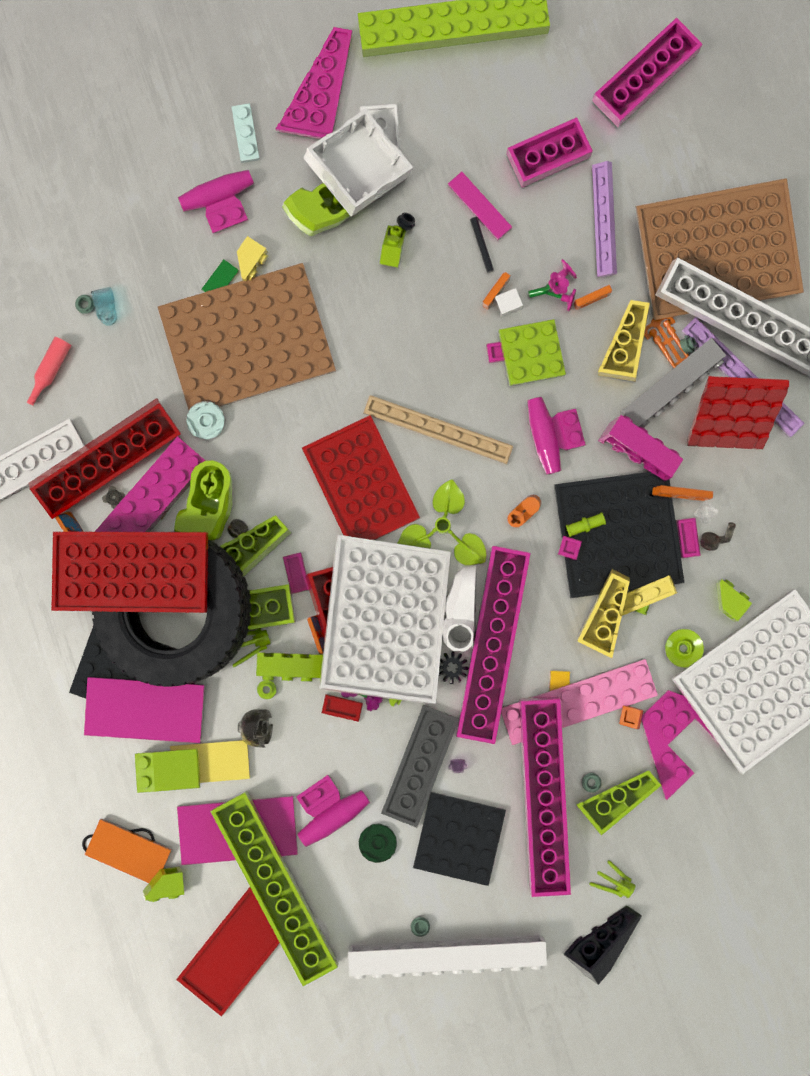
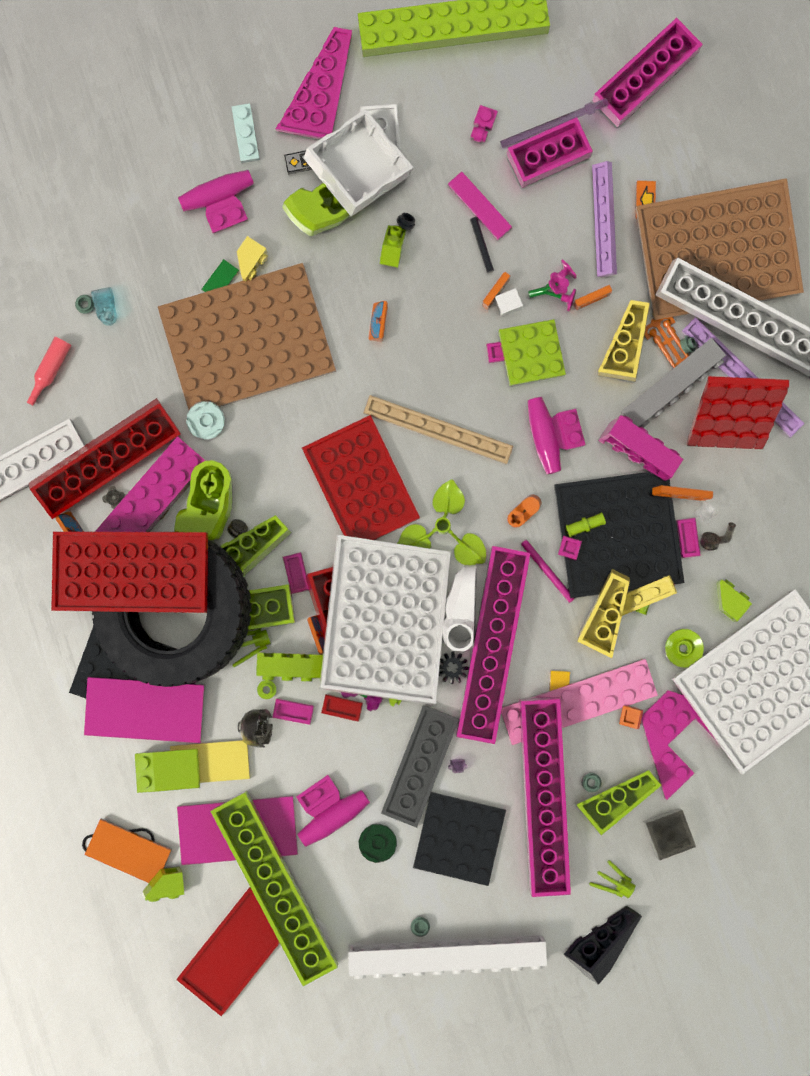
none -> dark pink tile [272,698,314,725]
none -> tile [284,150,313,175]
none -> slope [369,301,388,342]
none -> dark pink plate [471,105,498,143]
none -> clear purple bar [500,98,609,148]
none -> dark pink bar [521,539,575,603]
none -> orange tile [635,181,656,219]
none -> clear smoke brick [643,808,696,860]

